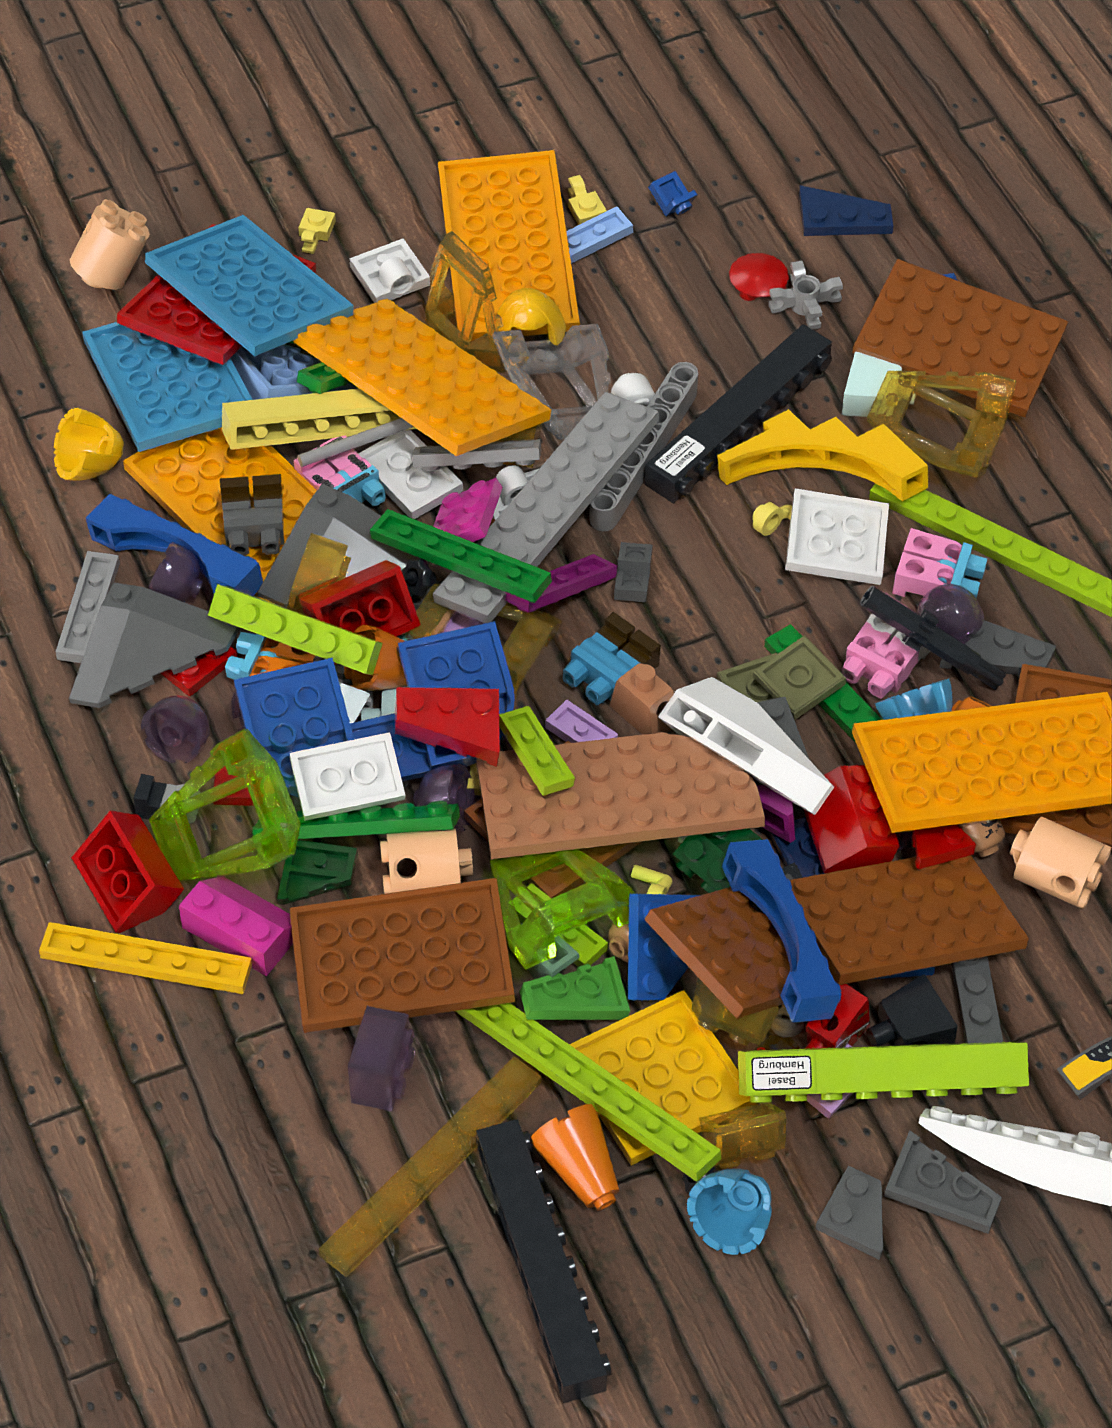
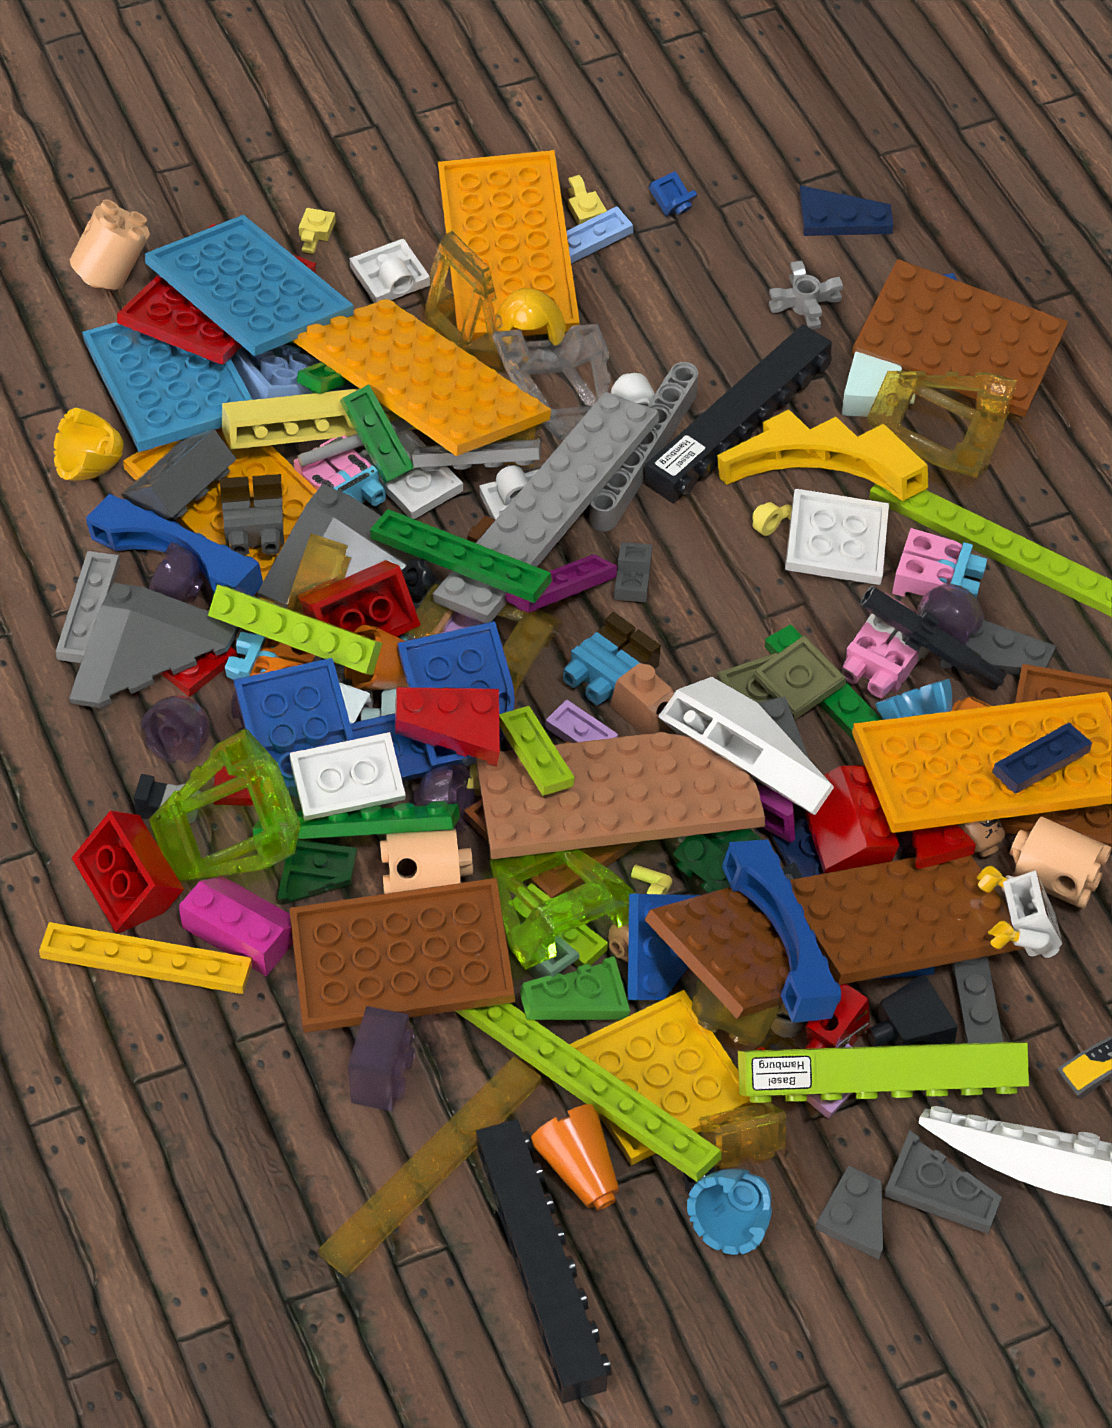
dark pink plate [433,478,503,542] -> none
red dish [729,253,789,301] -> none
none -> dark grey slope [121,429,236,520]
none -> green plate [340,385,414,484]
none -> white torso [977,866,1062,958]
none -> dark blue plate [992,722,1092,794]

